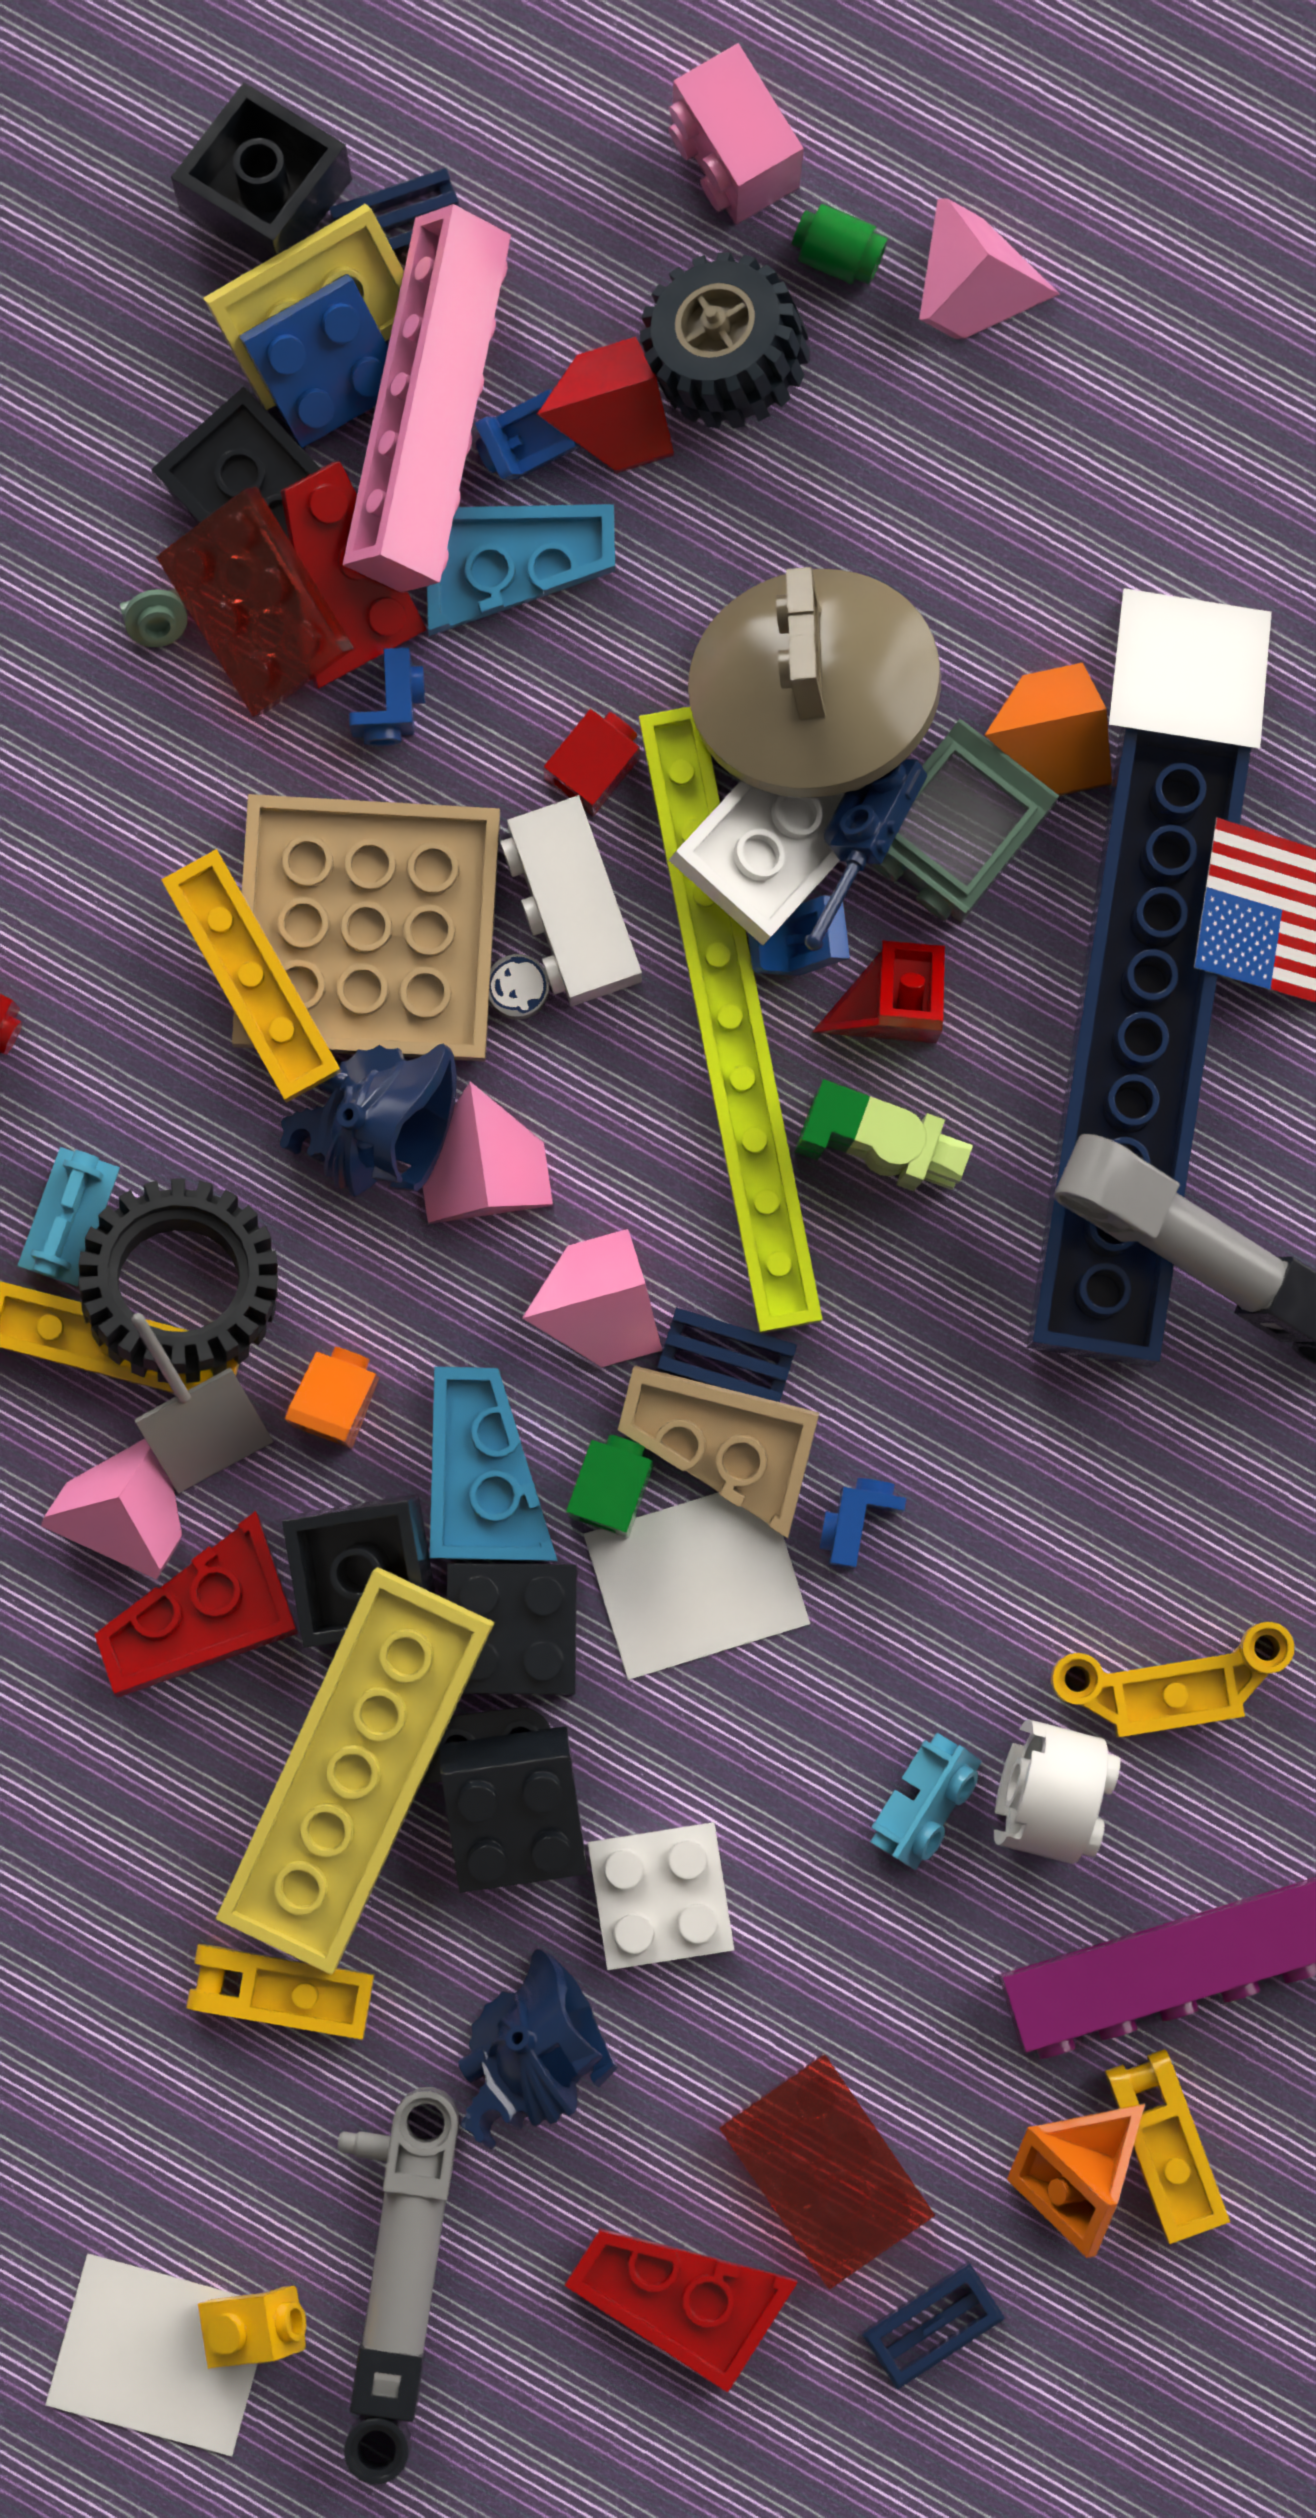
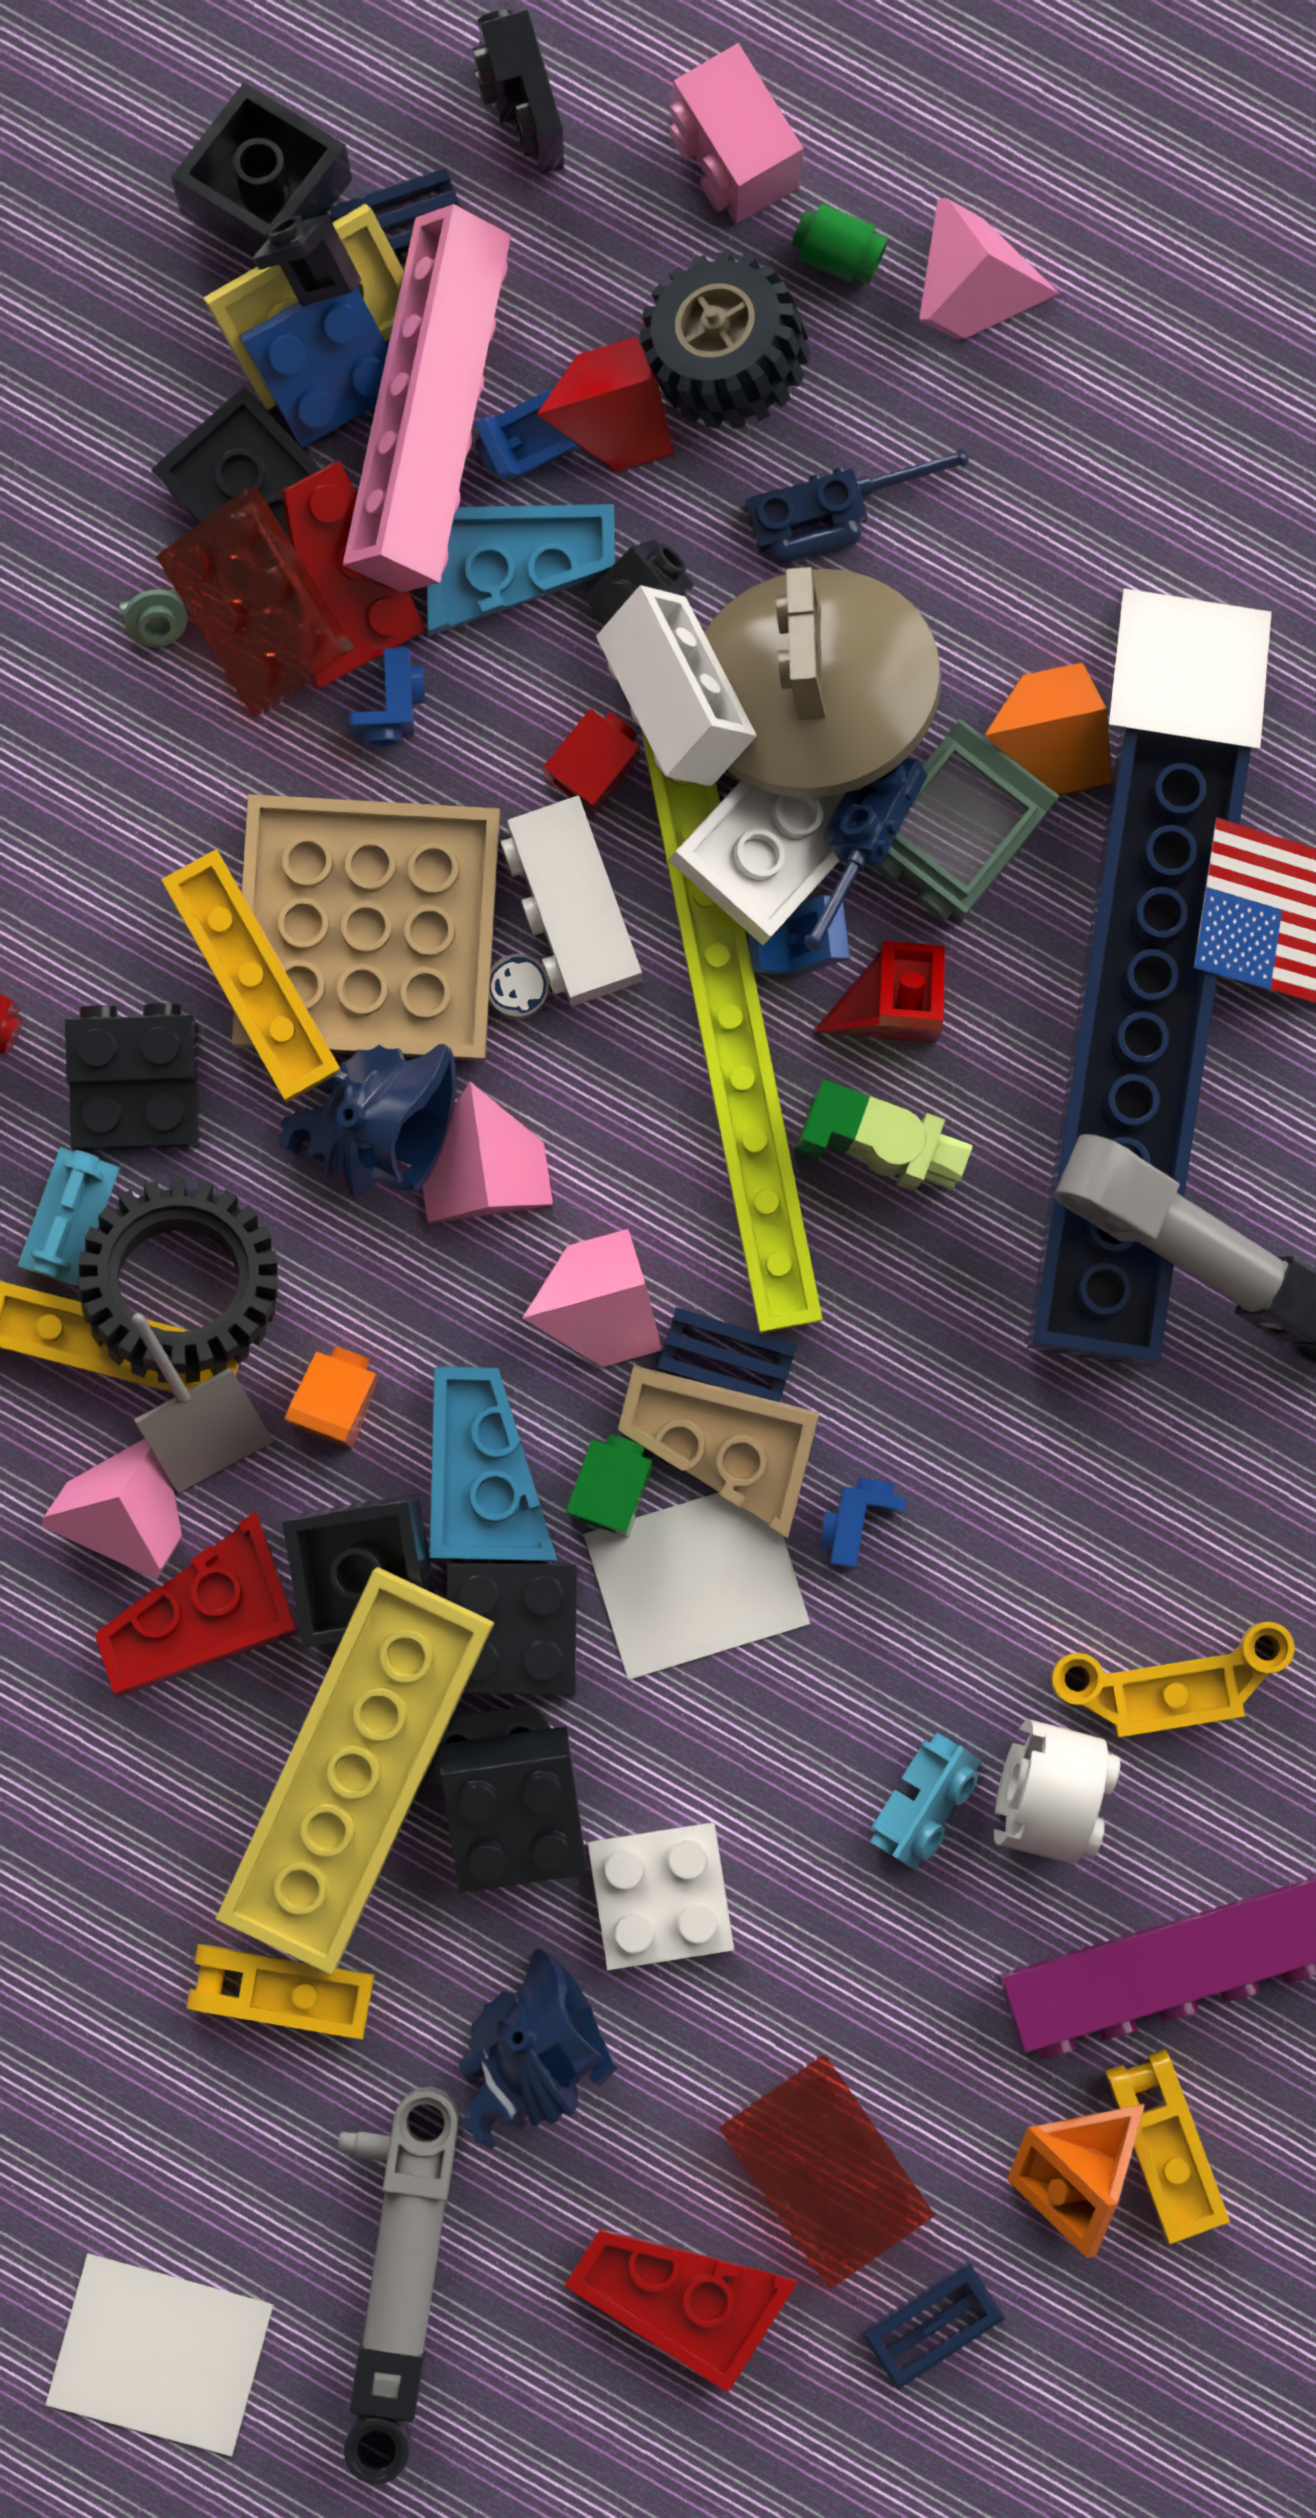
yellow bracket [198,2286,306,2369] -> none
none -> black plate [65,1003,200,1151]
none -> black bracket [253,214,362,306]
none -> black plate [472,9,564,174]
none -> black bracket [583,540,694,624]
none -> white brick [596,585,757,786]
none -> dark blue piece [745,450,968,565]

